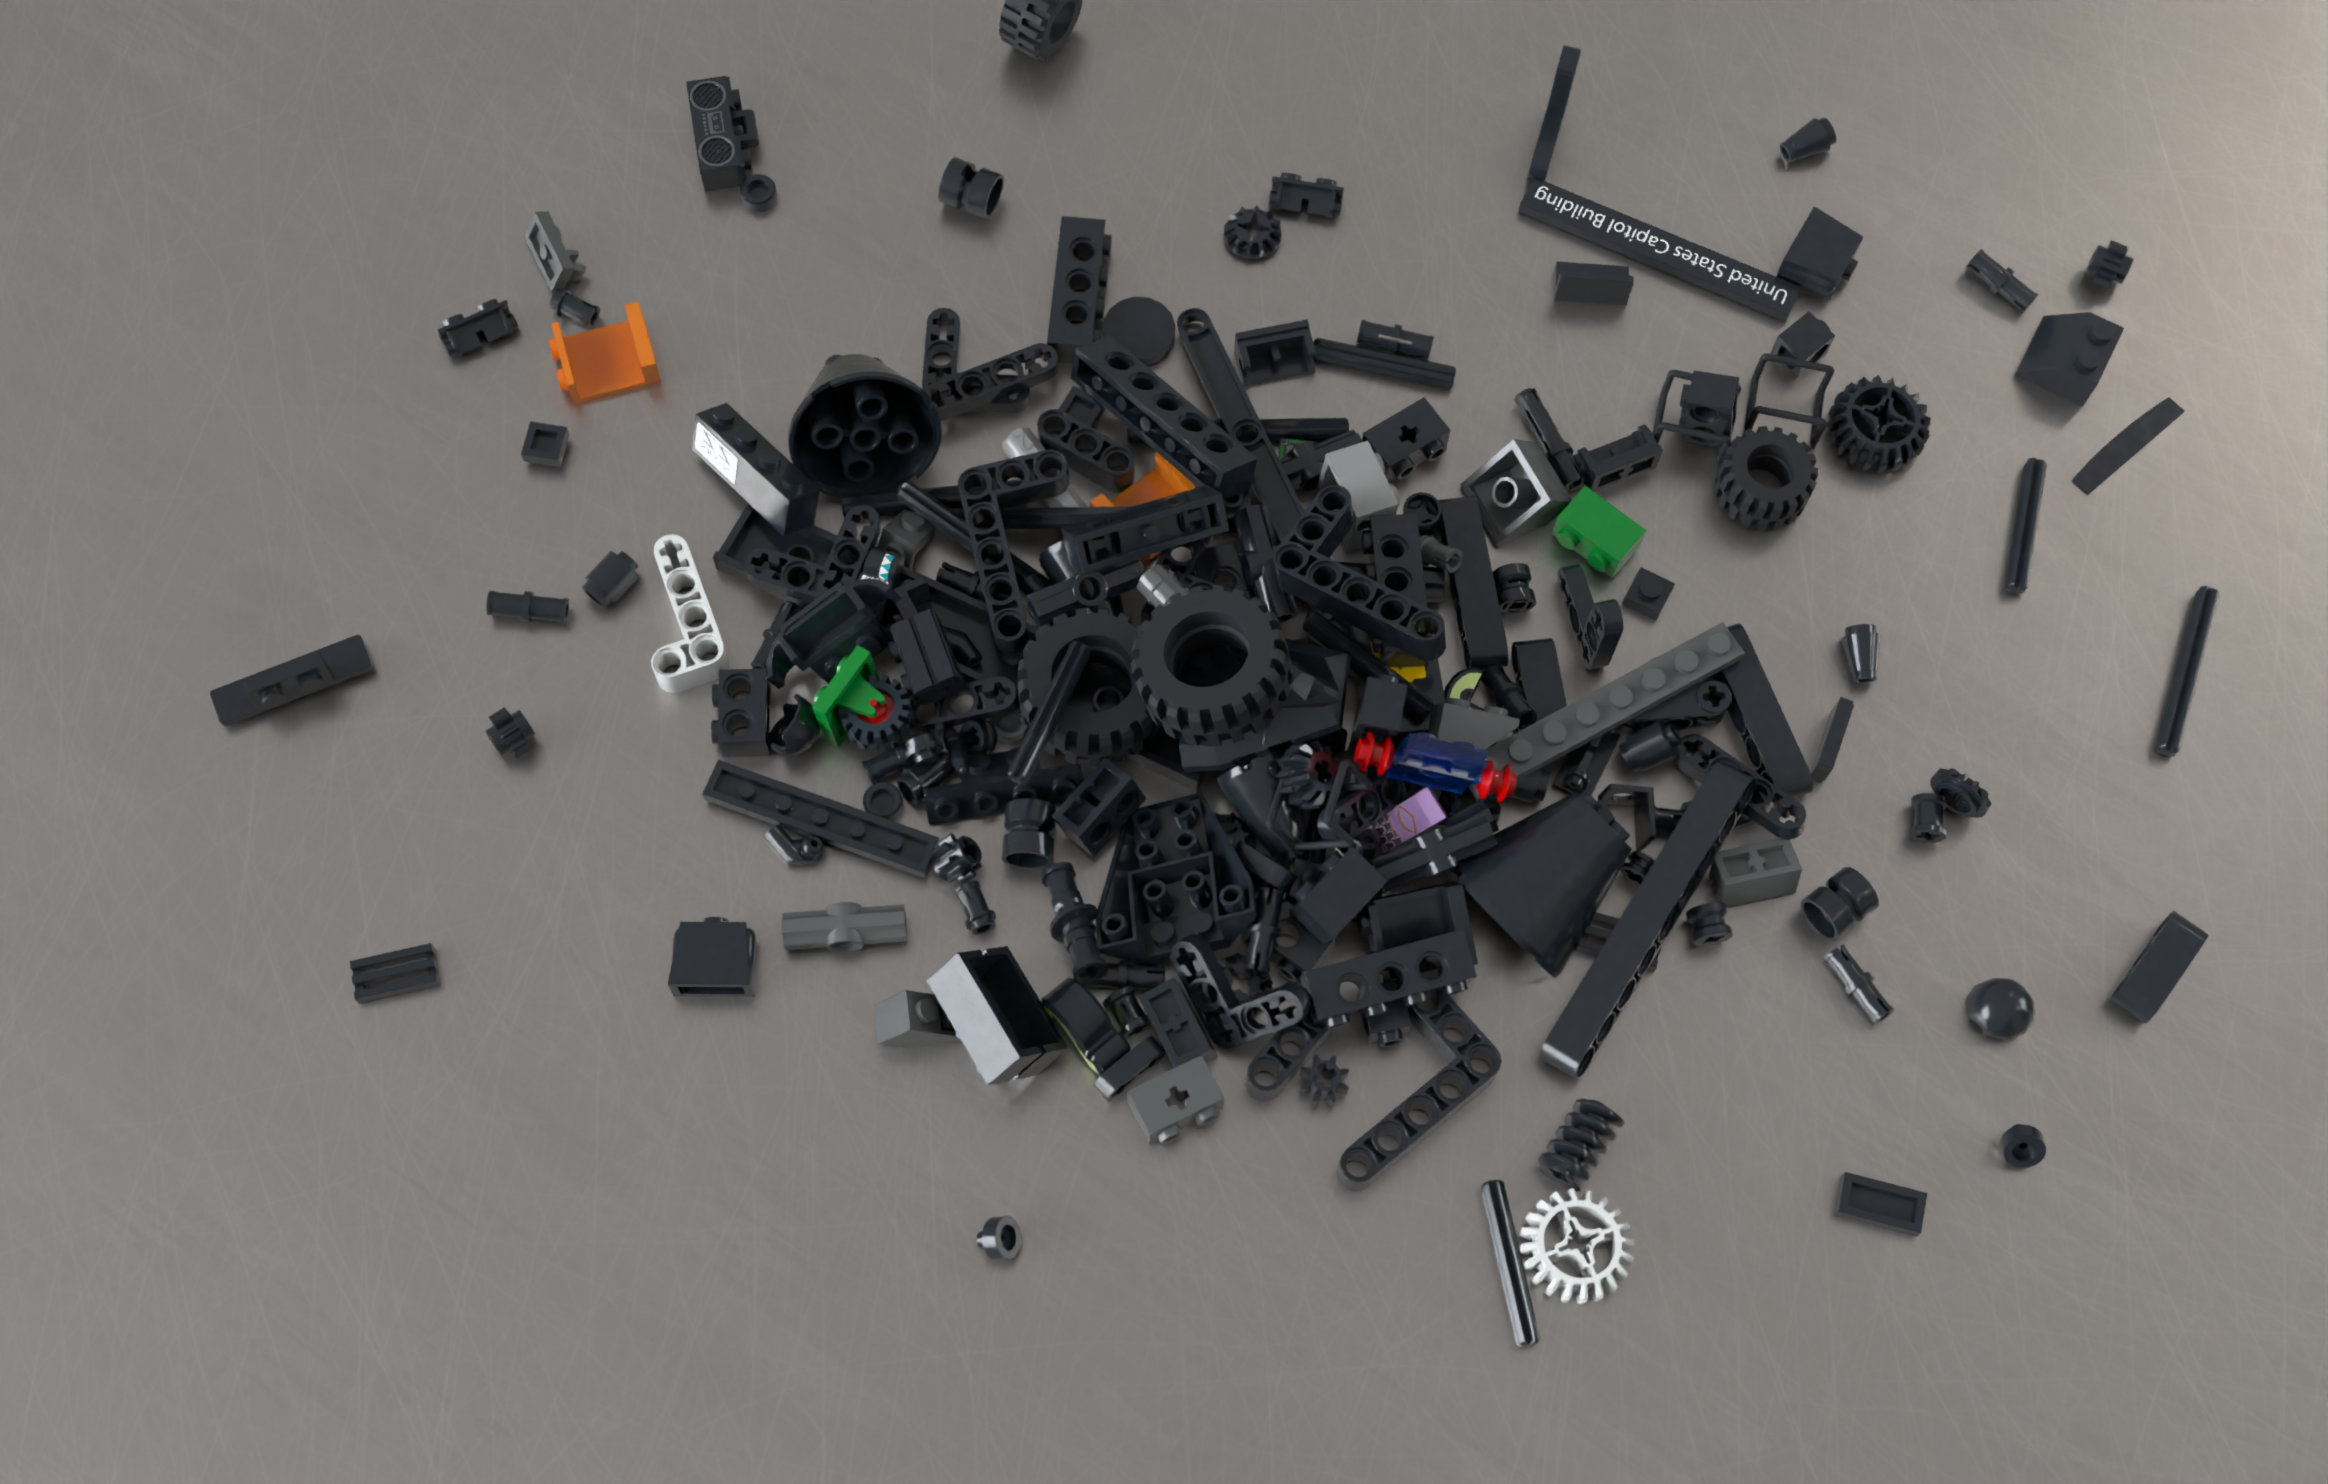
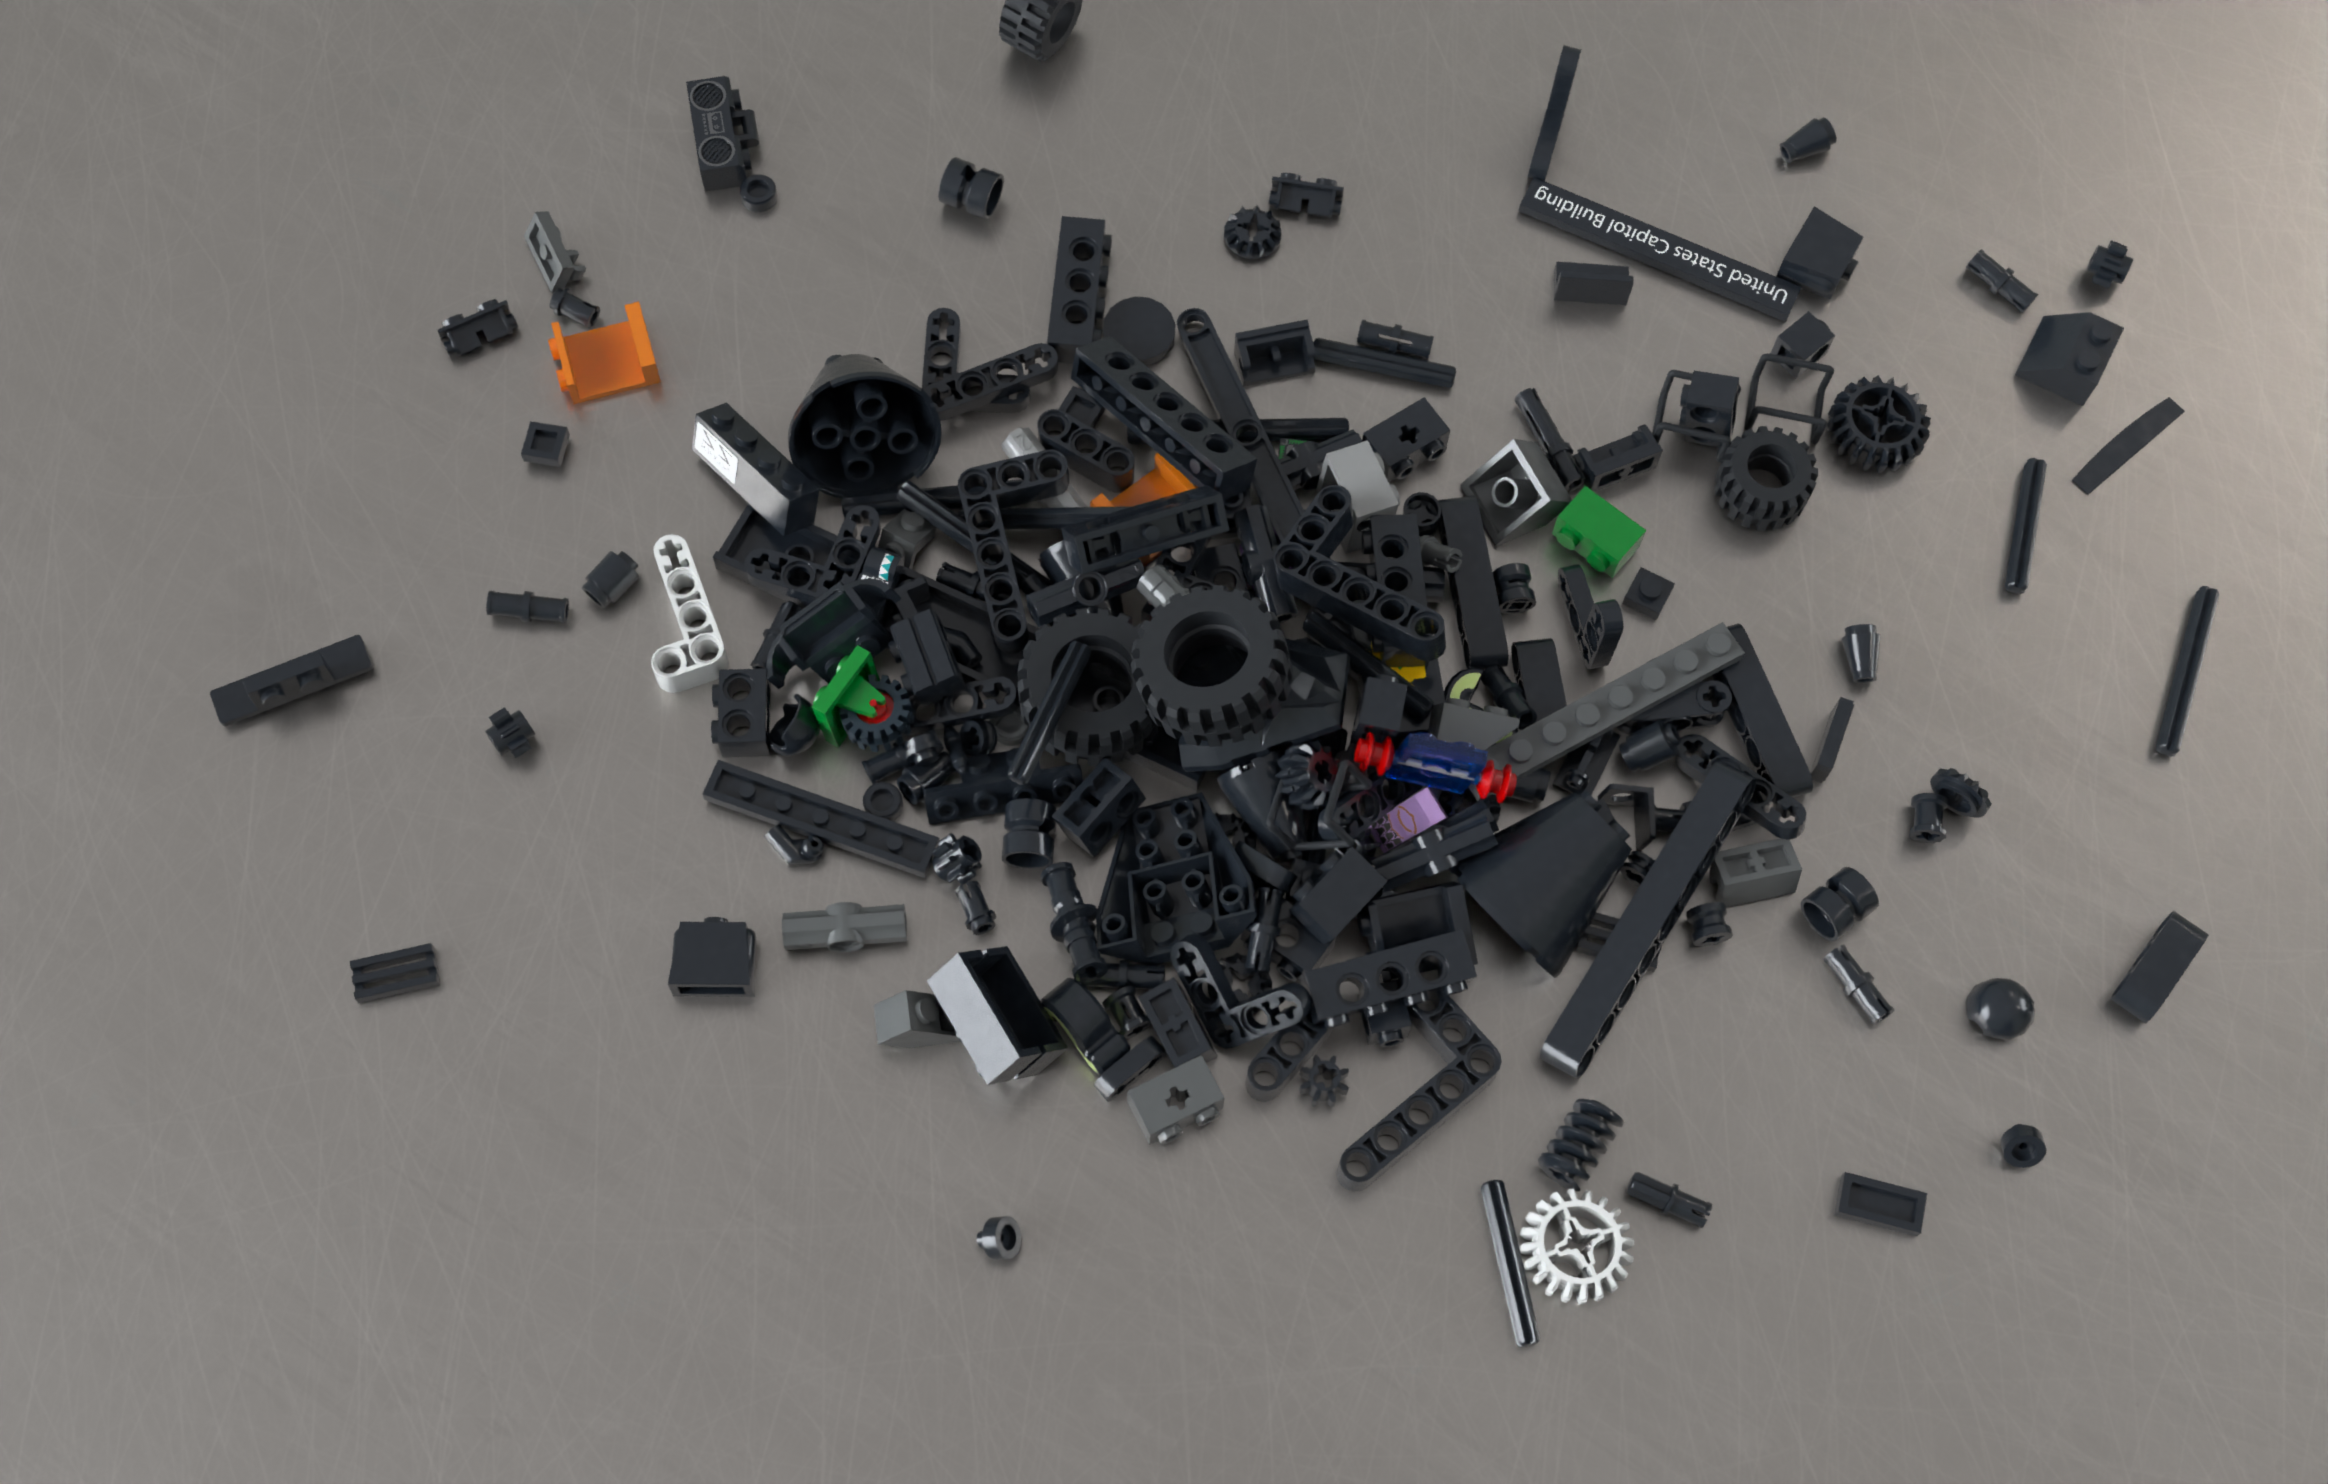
none -> black axle [1627,1172,1712,1228]

